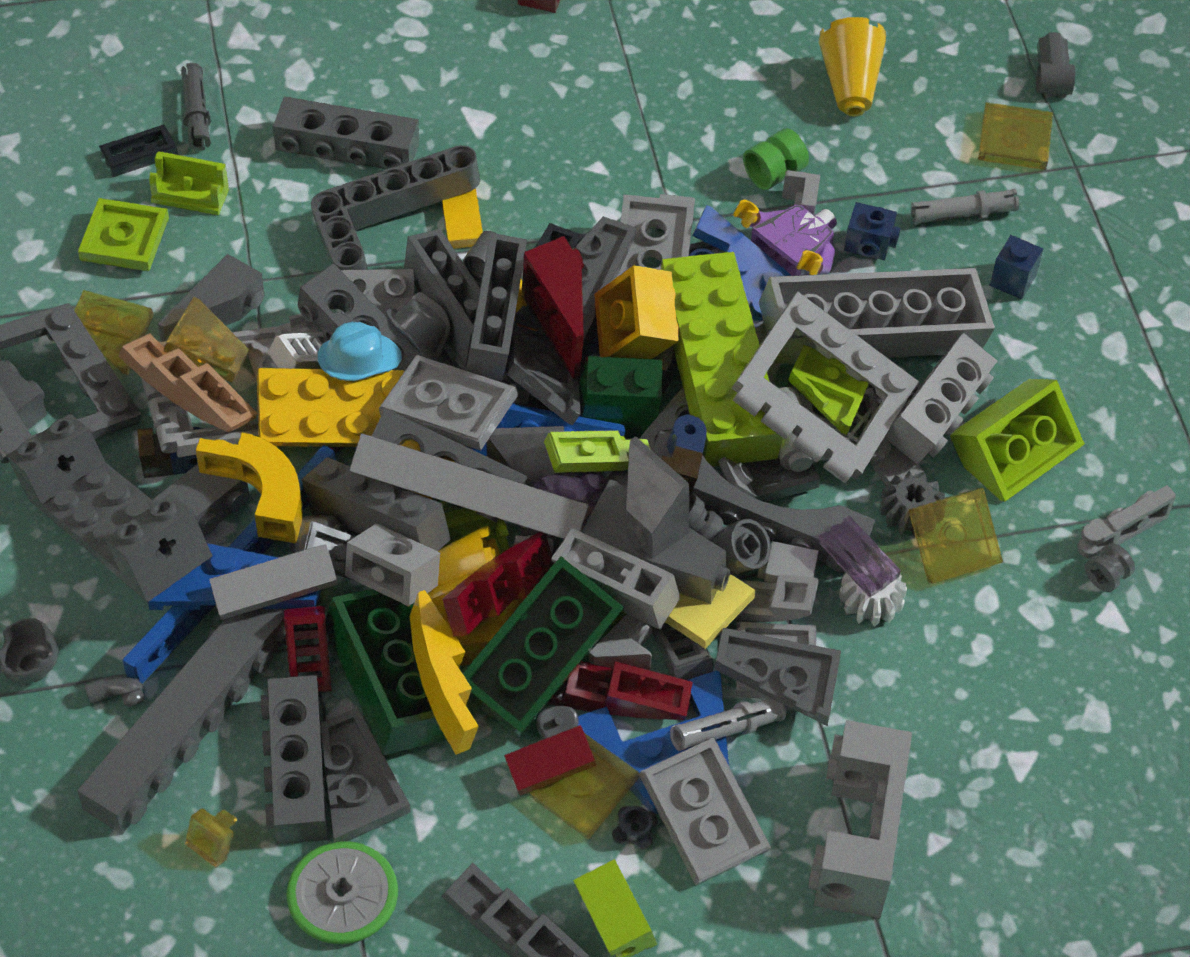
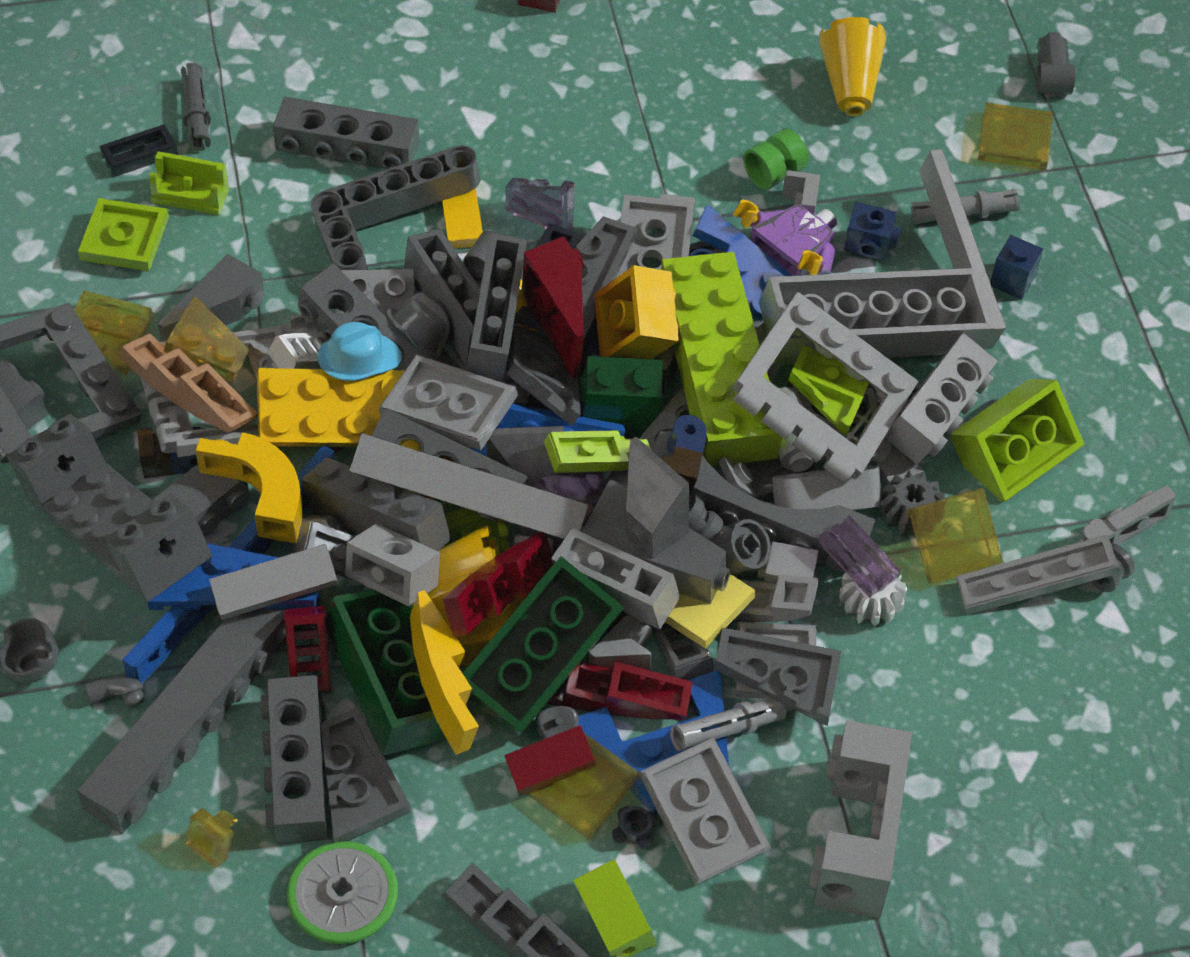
none -> wing [505,178,575,230]
none -> light grey beam [772,466,882,510]
none -> light grey tile [919,149,1006,349]
none -> light grey tile [956,534,1120,615]

